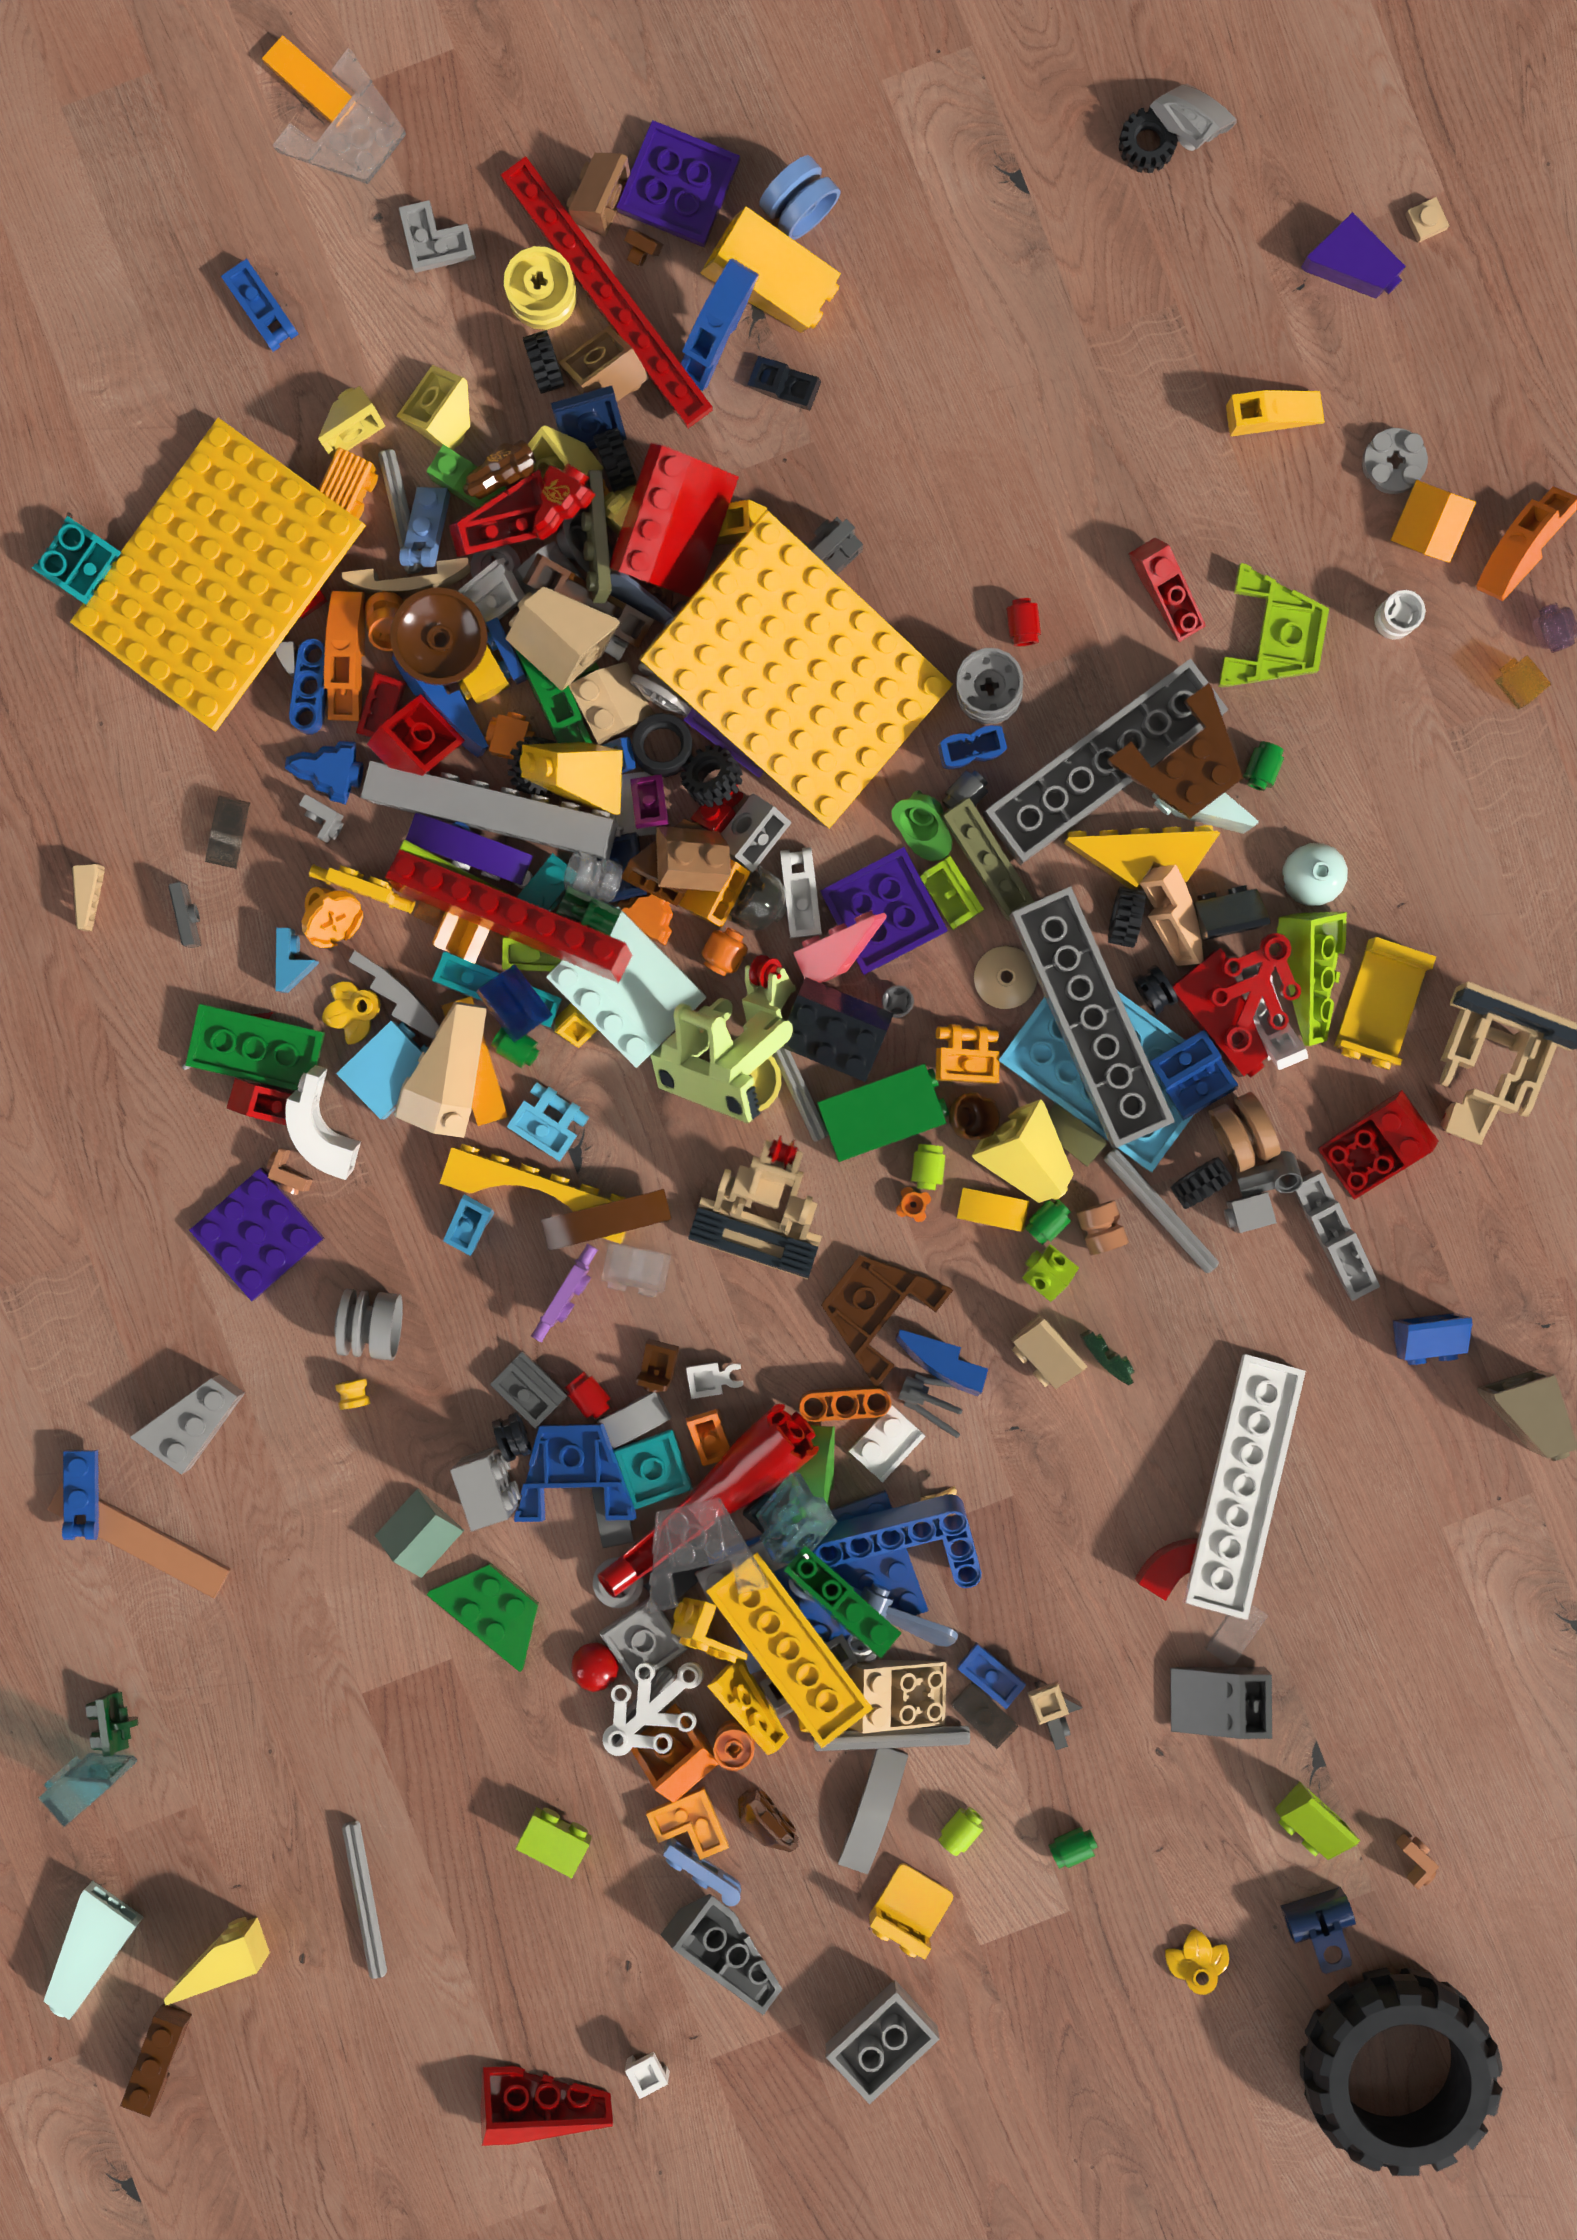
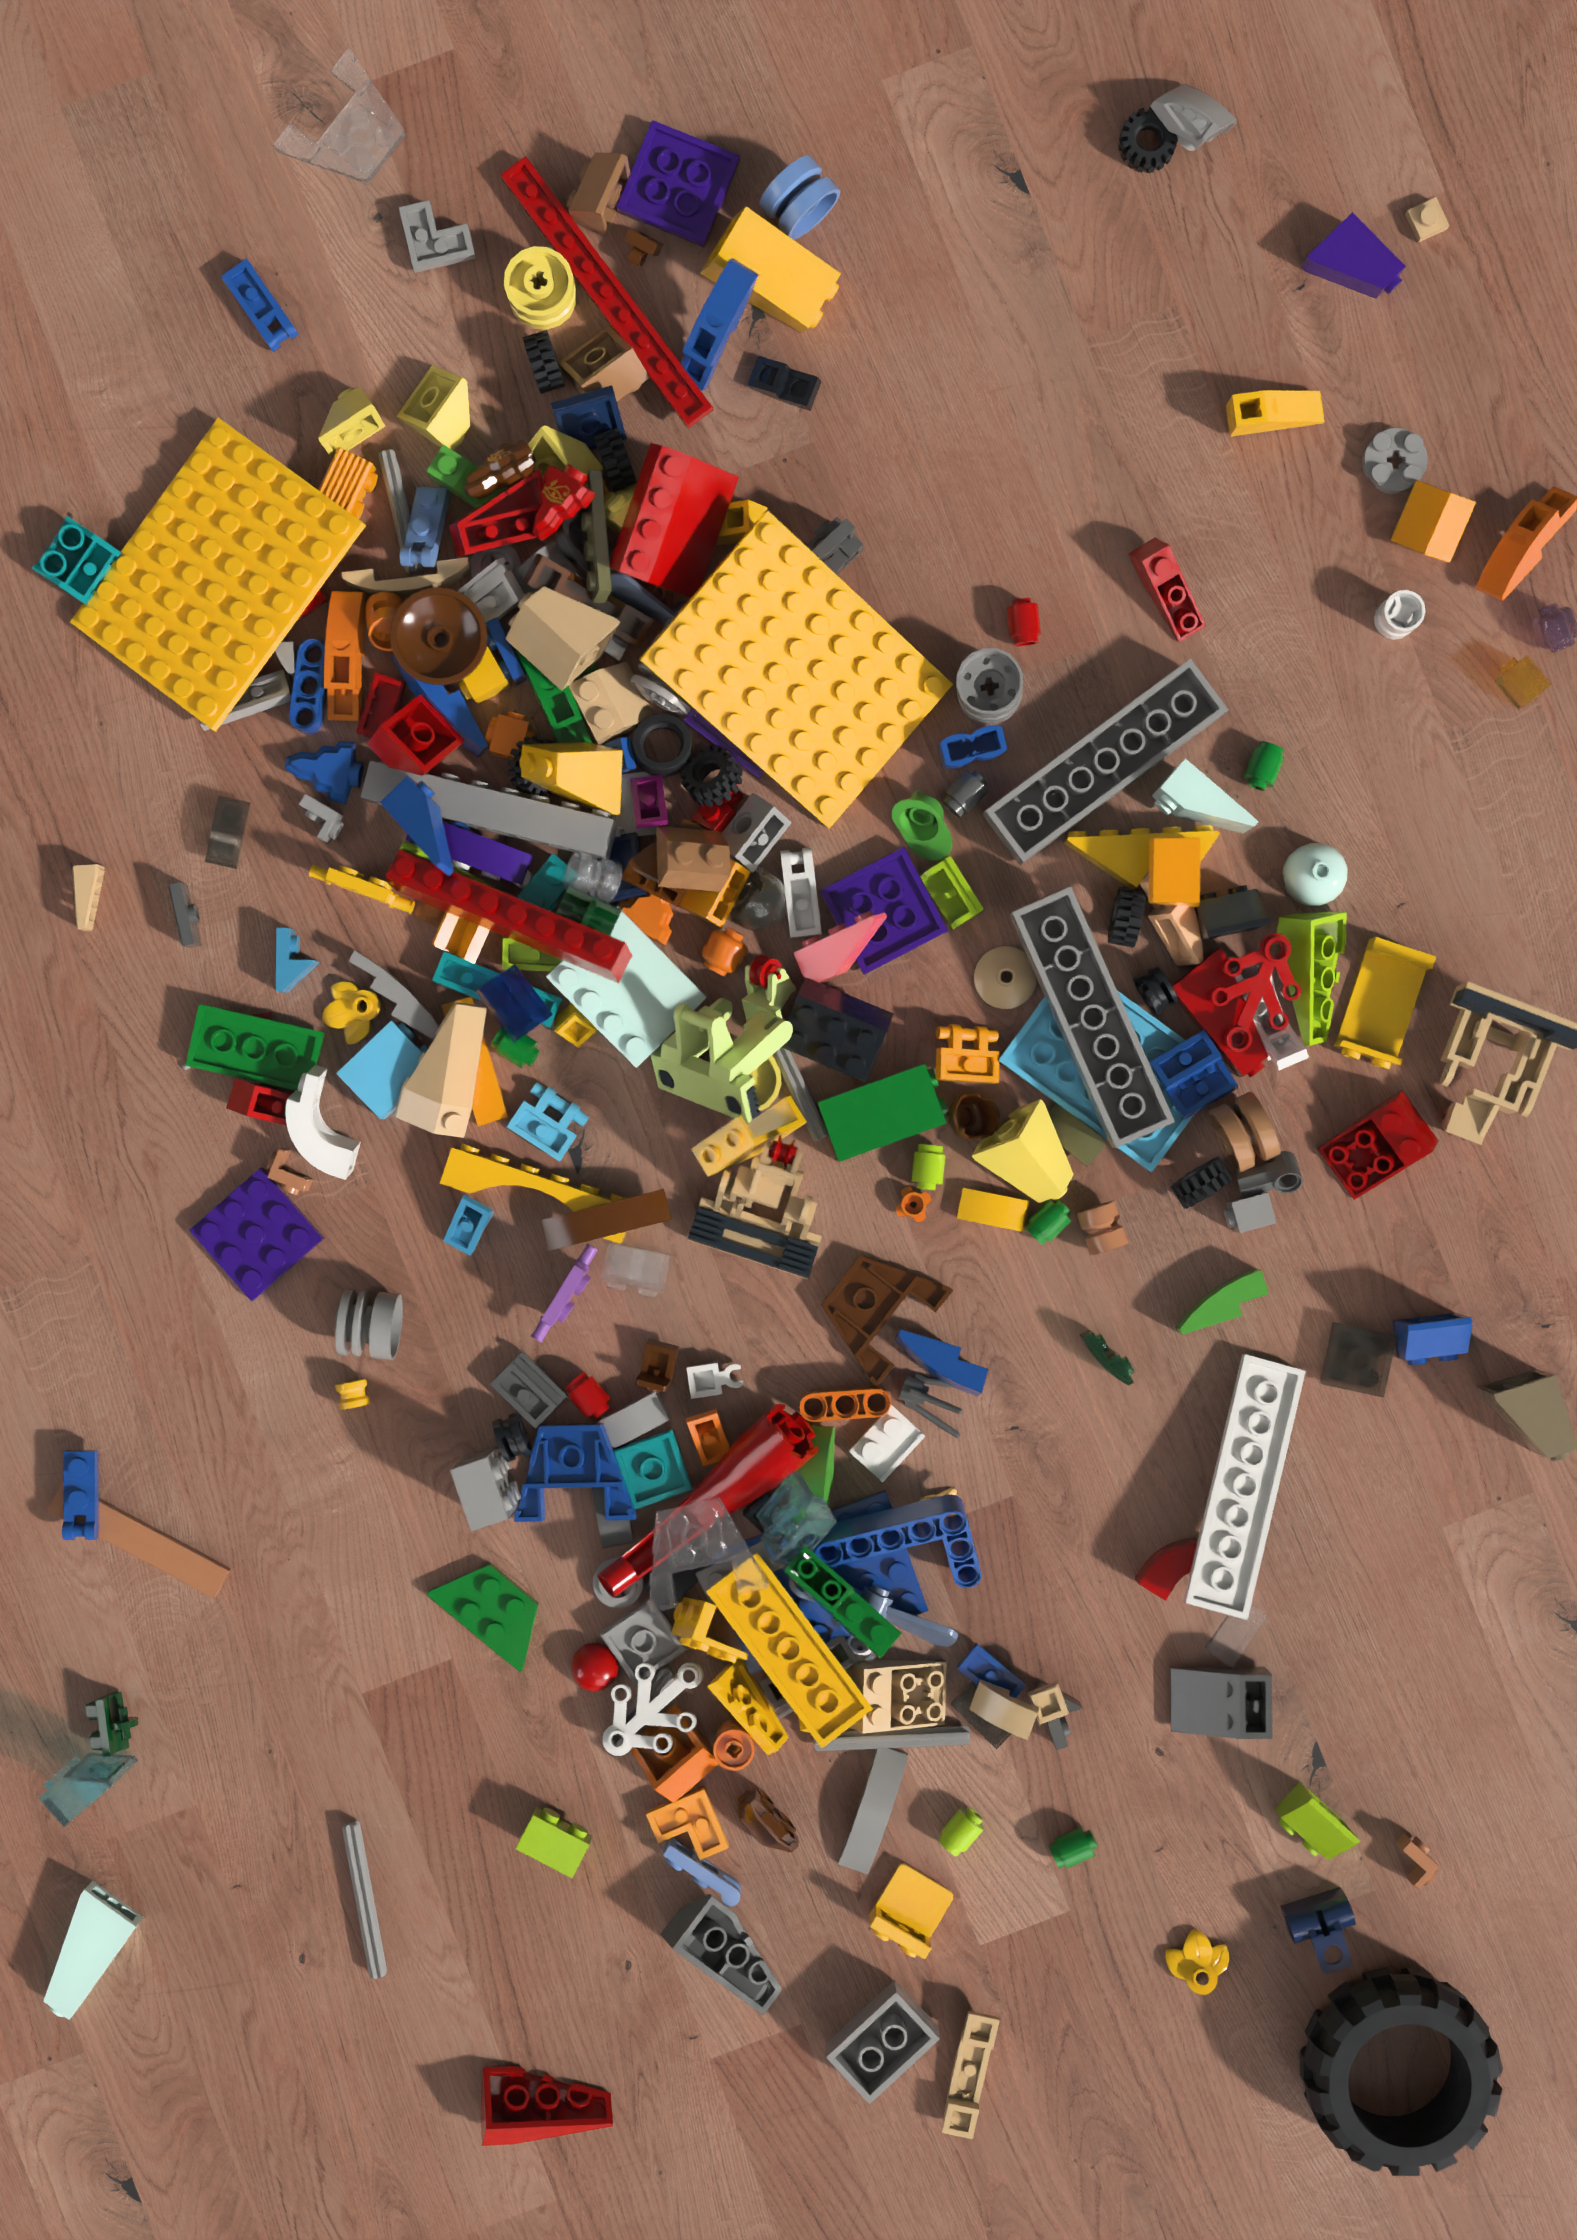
reddish brown arch [120,2004,192,2117] -> none
light grey wedge [130,1375,245,1475] -> none
light yellow slope [164,1917,270,2005] -> none
light orange tile [262,35,355,125] -> none
light orange tile [301,887,363,948] -> none
sand green slope [375,1488,464,1578] -> none
white panel [625,2052,670,2099] -> none
flat silver wheel [881,985,914,1018] -> none
olive plate [940,797,1035,921] -> none
tan slope [1010,1314,1088,1389] -> none
lime brick [1022,1244,1079,1302] -> none
light grey axle [1104,1149,1219,1273] -> none
reddish brown wing [1107,683,1243,819] -> none
lime wing [1218,563,1329,687] -> none
light grey slope [1294,1169,1380,1301] -> none
none -> light grey plate [199,669,292,731]
none -> blue slope [380,775,454,876]
none -> yellow panel [691,1095,807,1177]
none -> tan slope [942,2011,1000,2139]
none -> tan slope [969,1679,1039,1740]
none -> light orange slope [1149,838,1200,908]
none -> bright green slope [1175,1268,1269,1335]
none -> clear smoke plate [1320,1322,1397,1398]

